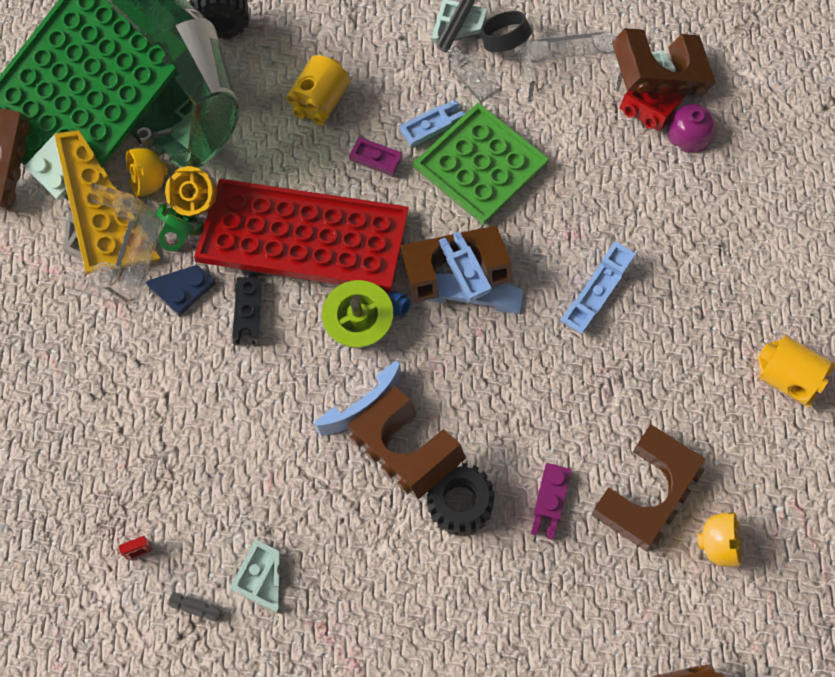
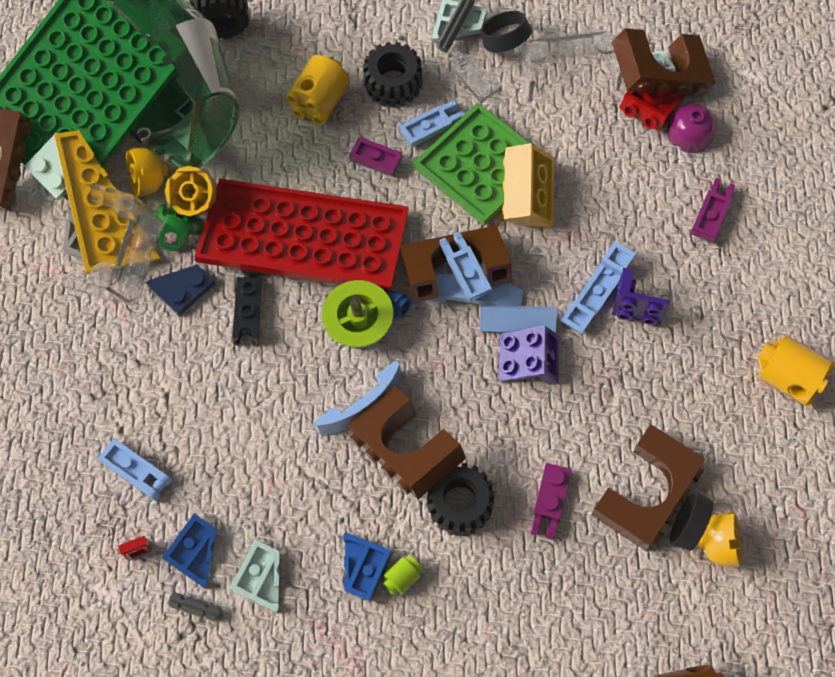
none -> light blue plate [97,438,173,502]
none -> blue wing [162,513,216,589]
none -> blue wing [343,532,393,603]
none -> black tyre [363,42,422,107]
none -> lime brick [383,555,423,596]
none -> light blue tile [480,305,557,333]
none -> bracket [499,325,559,385]
none -> yellow slope [502,143,554,228]
none -> dark purple bracket [611,267,670,325]
none -> black tyre [670,490,714,551]
none -> magenta hinge [690,178,735,243]

